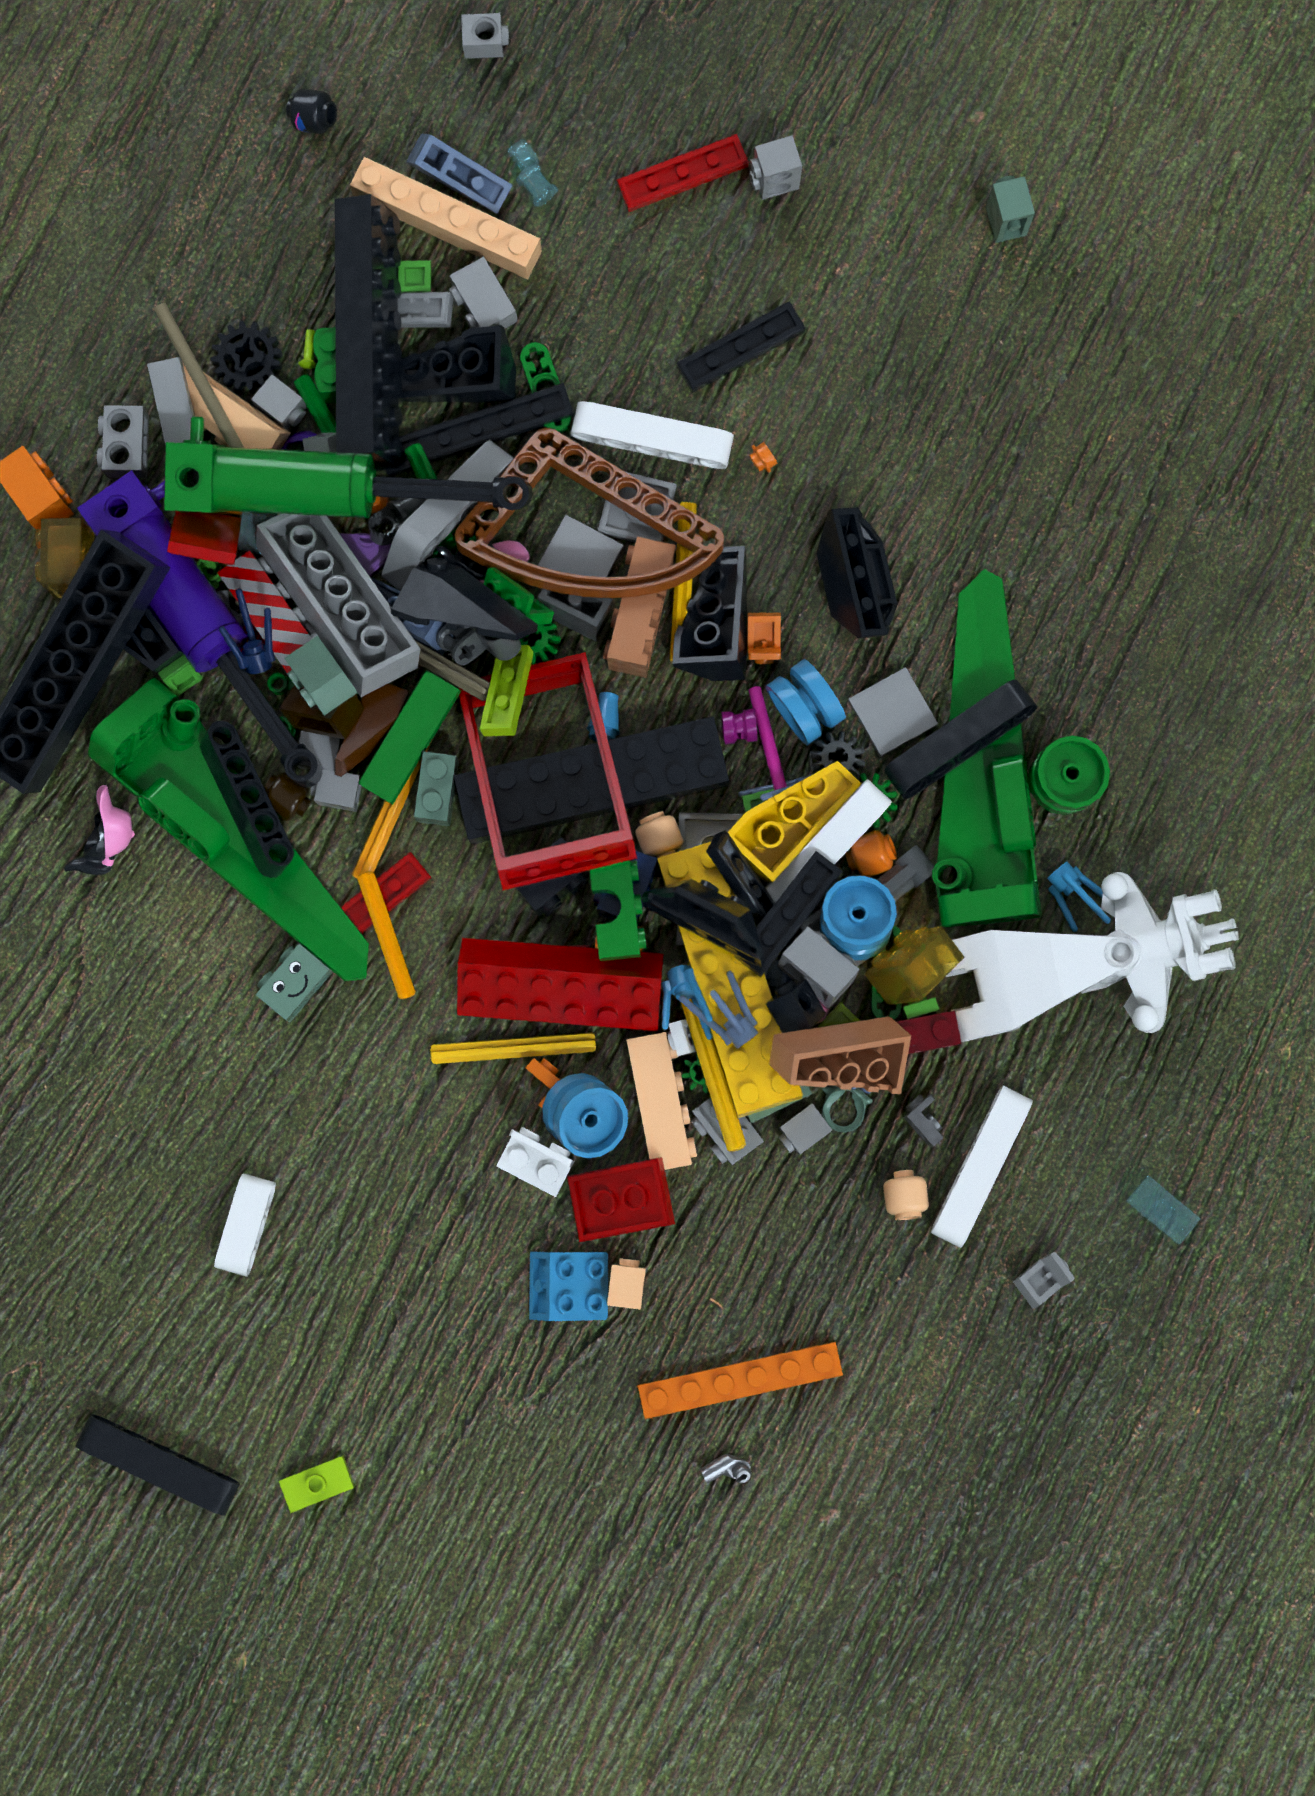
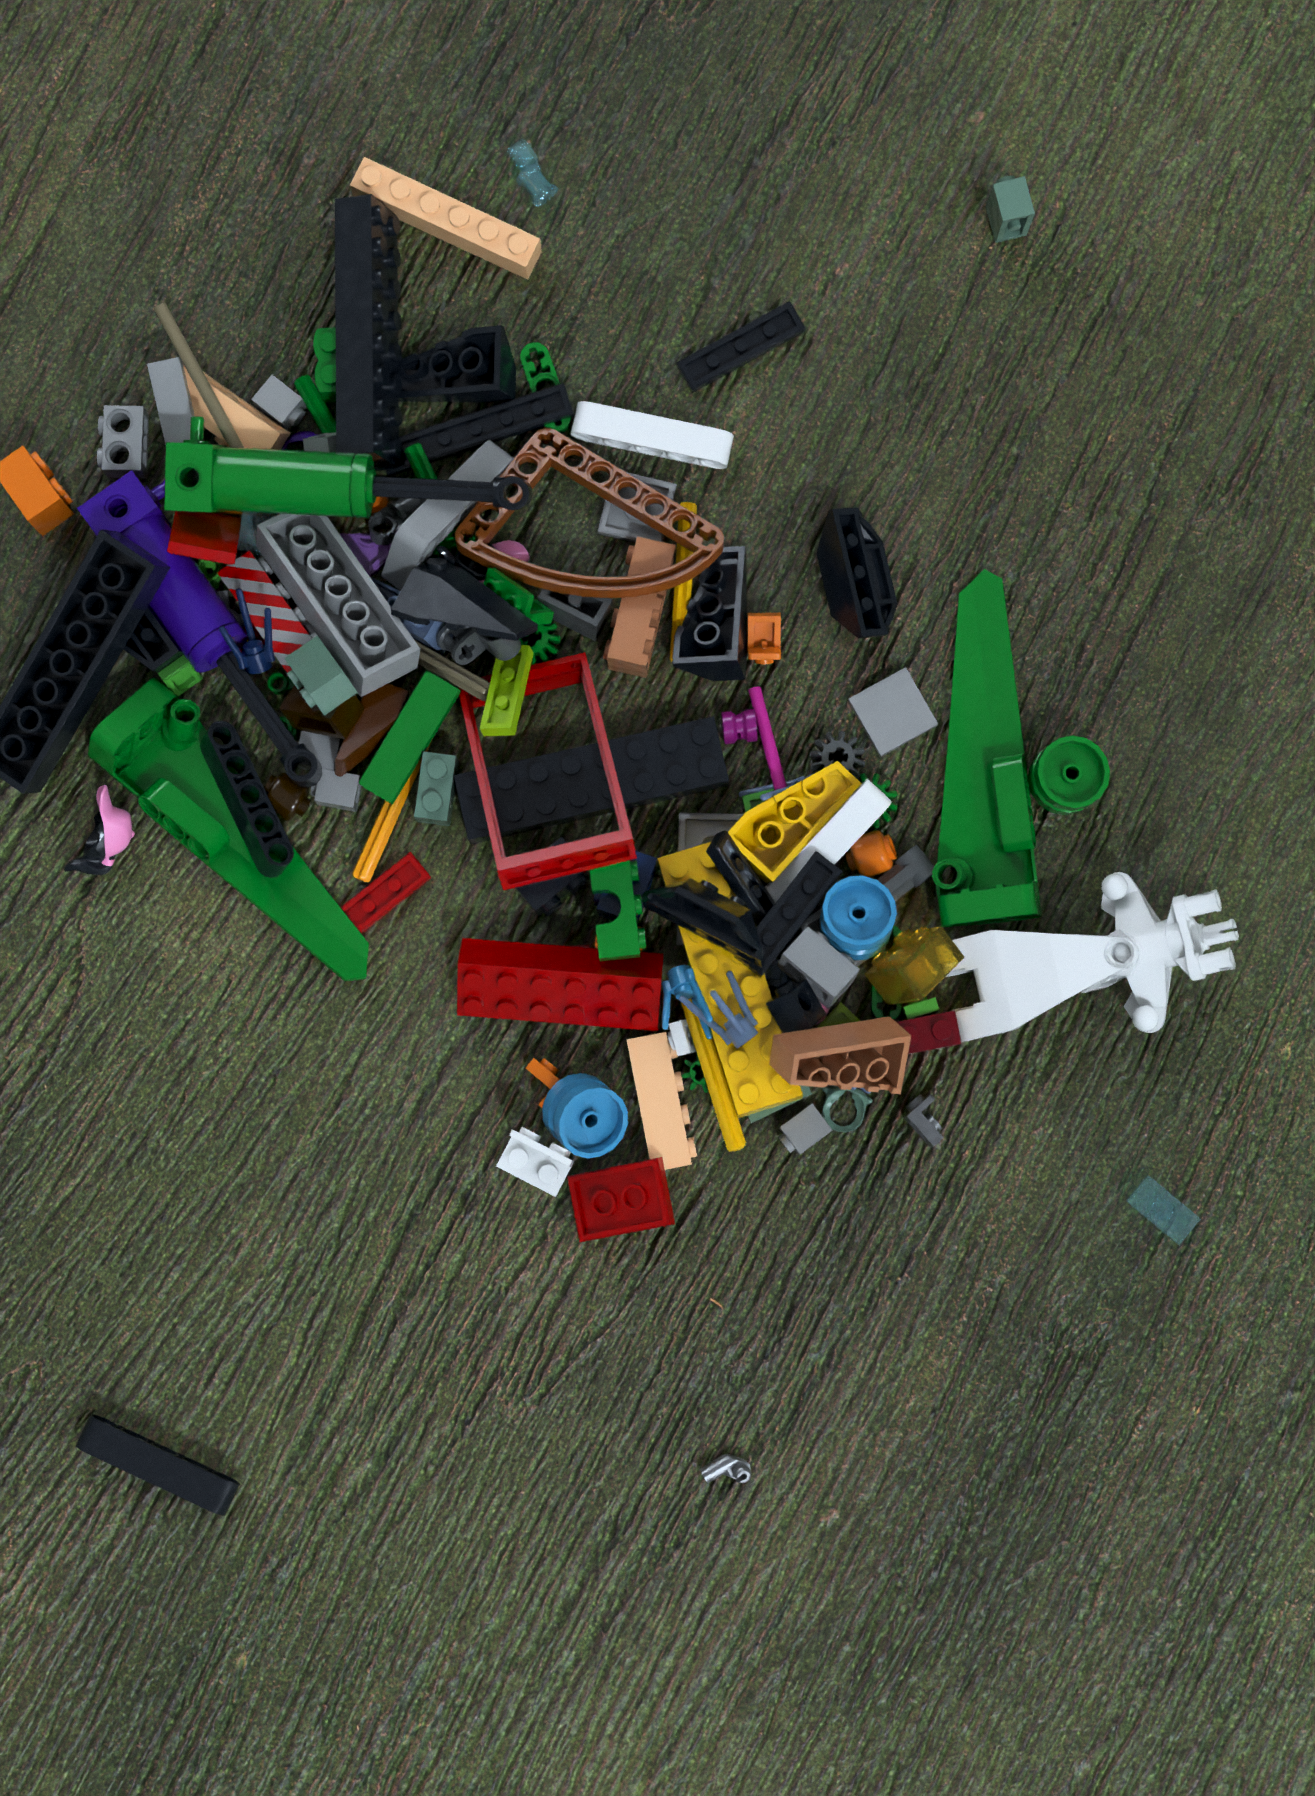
clear yellow brick [35,518,94,598] -> none
black gear [211,321,283,394] -> none
white beam [214,1173,276,1277] -> none
sand green brick [255,944,333,1022] -> none
lime plate [279,1455,355,1513] -> none
black head [286,88,337,134] -> none
lime piece [298,329,317,369] -> none
light orange axle [357,871,415,999] -> none
bright green tile [398,260,432,293] -> none
light grey plate [398,292,453,328] -> none
sand blue slope [406,134,512,214] -> none
yellow axle [430,1032,596,1064] -> none
light grey brick [448,256,518,328] -> none
light grey brick [462,13,509,59] -> none
dark azure bracket [529,1252,608,1321] -> none
light grey tile [538,515,624,577] -> none
dark azure cone [587,692,619,742] -> none
light nougat brick [607,1258,646,1310] -> none
red tile [617,134,749,212] -> none
light nougat head [635,811,683,858] -> none
orange plate [638,1342,843,1419] -> none
light grey bracket [691,1098,764,1166] -> none
light grey brick [749,135,802,200] -> none
orange plate [749,442,778,472] -> none
dark azure wheel [766,659,846,746] -> none
light nougat head [883,1170,929,1220] -> none
black beam [884,679,1037,799] -> none
white beam [930,1085,1033,1248] -> none
light grey bracket [1013,1252,1075,1309] -> none
dark azure plant [1047,862,1111,932] -> none

